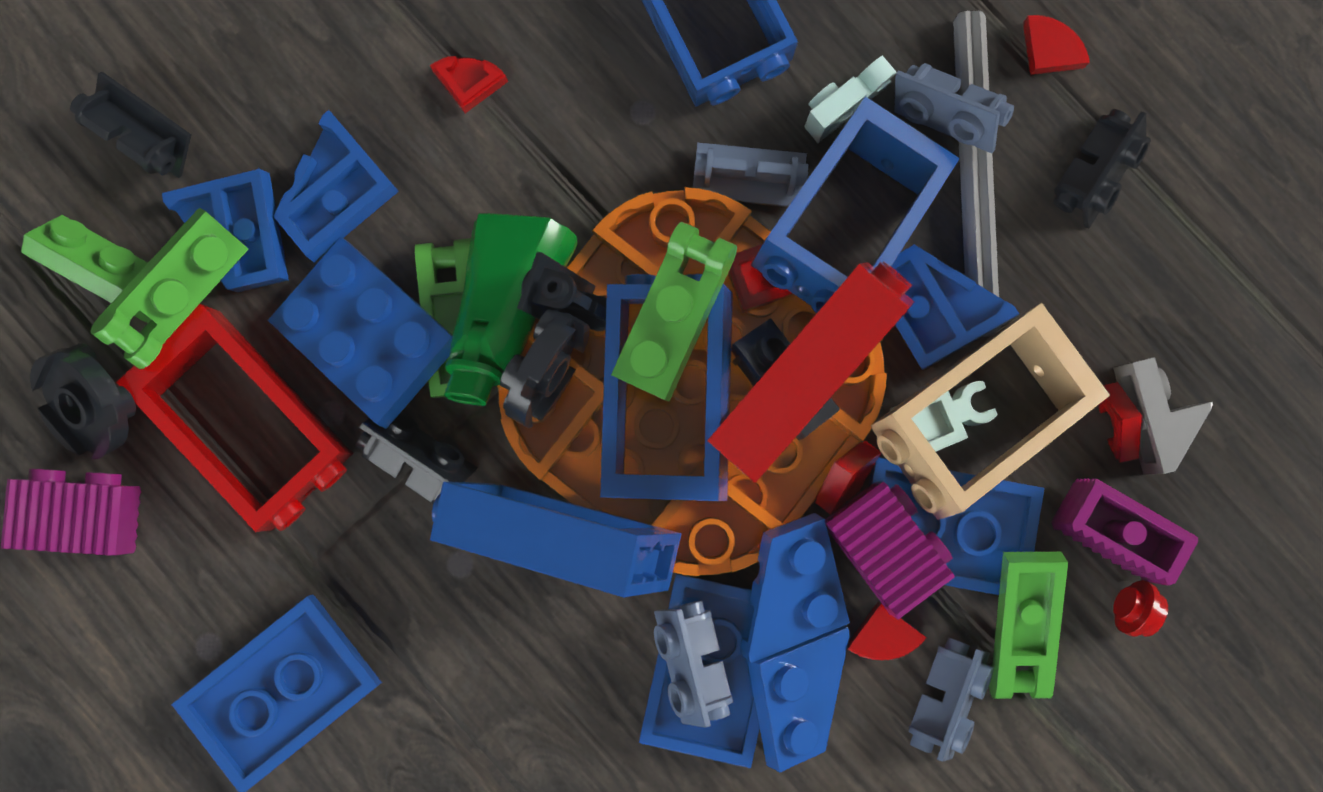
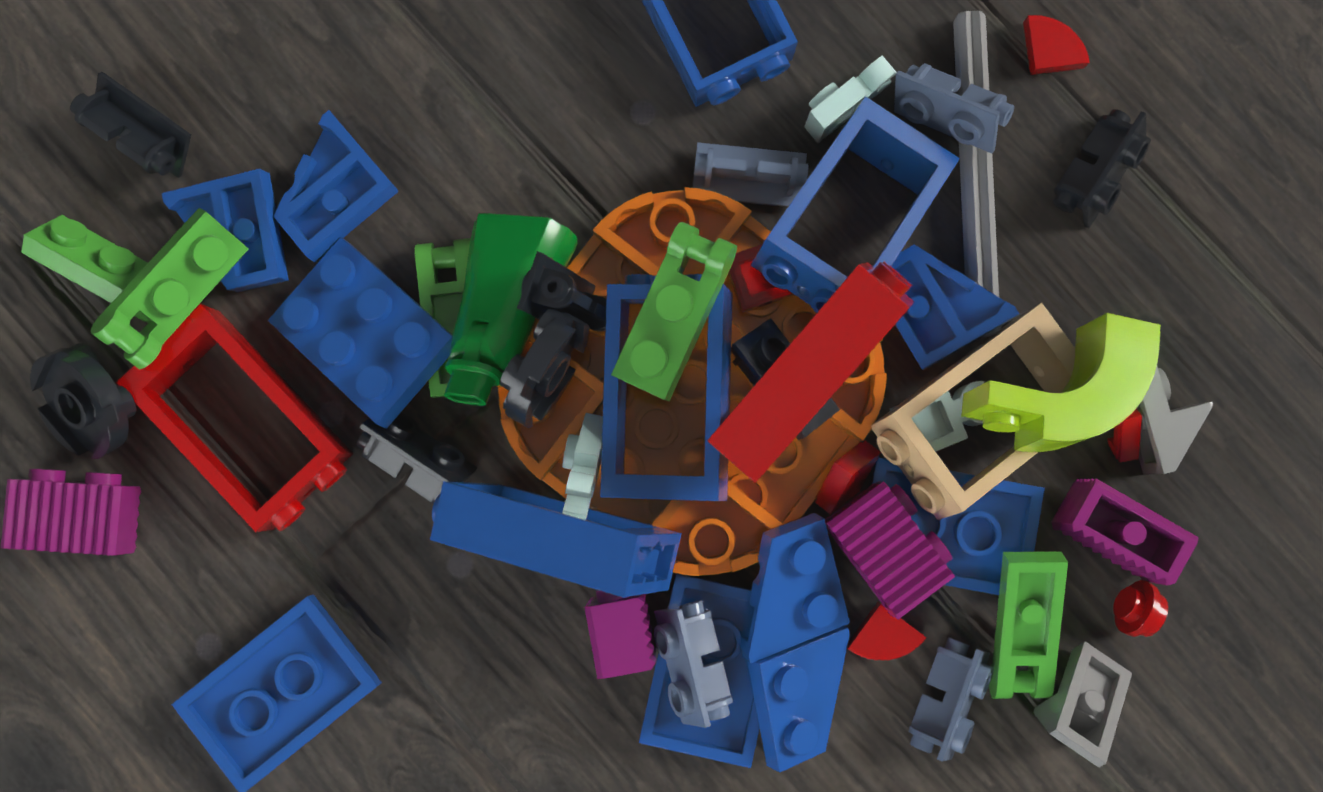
red tile [430,56,508,114] -> none
none -> light aqua plate [562,413,603,520]
none -> magenta brick [585,590,656,679]
none -> lime arch [961,313,1161,452]
none -> light grey slope [1033,641,1132,767]

